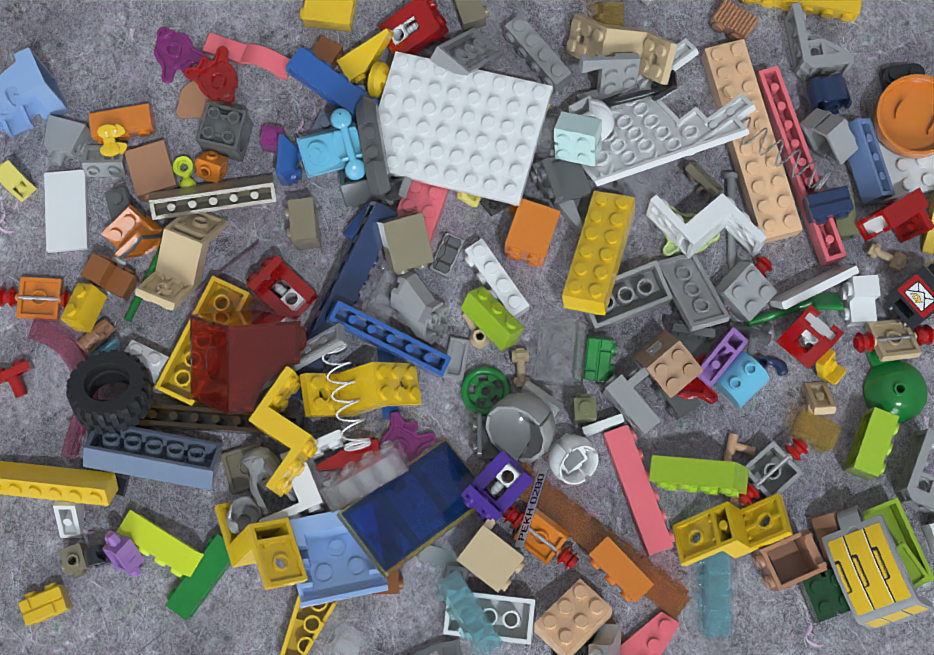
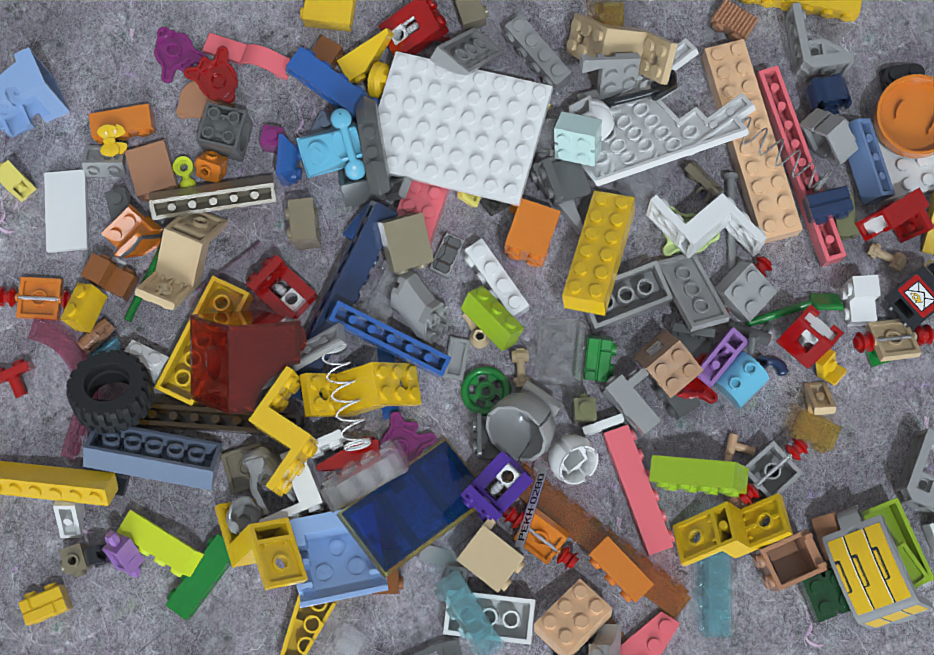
light grey torso [44,115,91,166] -> none
white tile [769,265,859,310] -> none
lime brick [843,407,900,480] -> none
green dish [863,360,928,423] -> none

